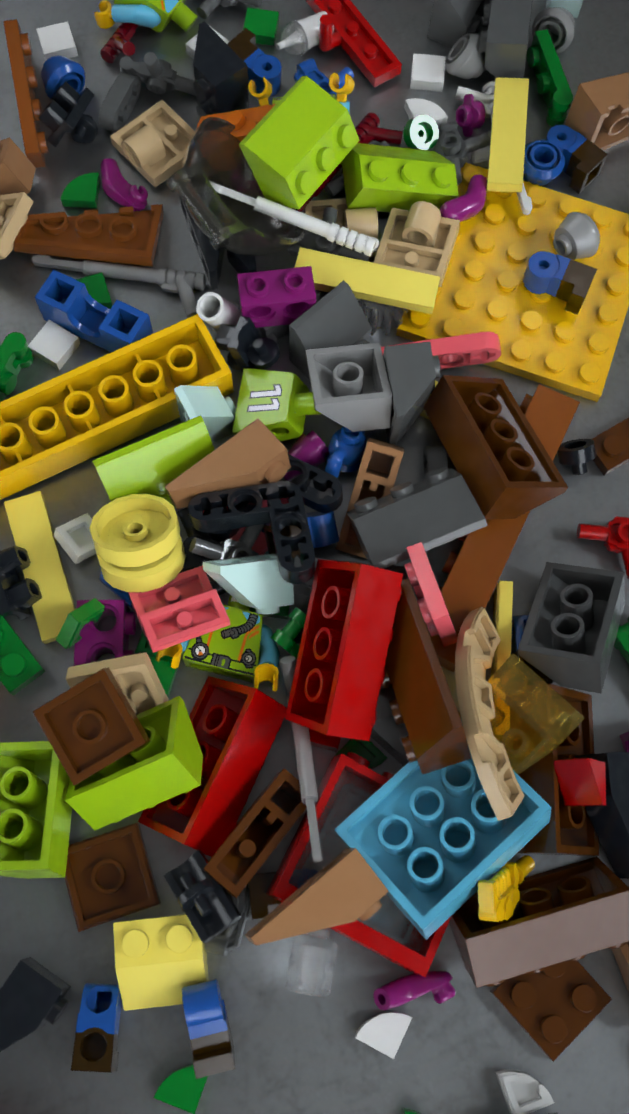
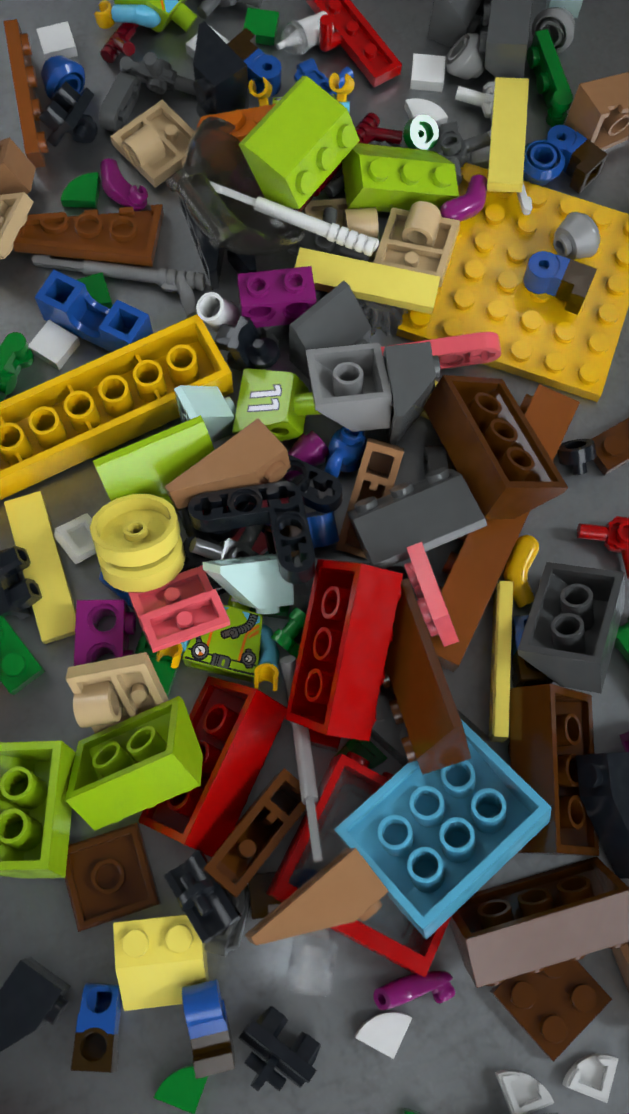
reddish brown plate [32,667,150,786] -> none
green tile [56,598,105,649] -> none
magenta plate [455,94,486,137] -> none
tan tile [455,606,524,821] -> none
clear yellow slope [459,653,585,774] -> none
yellow piece [478,855,535,922] -> none
red slope [554,758,606,806] -> none
none -> black hips [238,1006,321,1091]
none -> yellow arm [504,535,539,608]
none -> white tile [562,1053,619,1103]

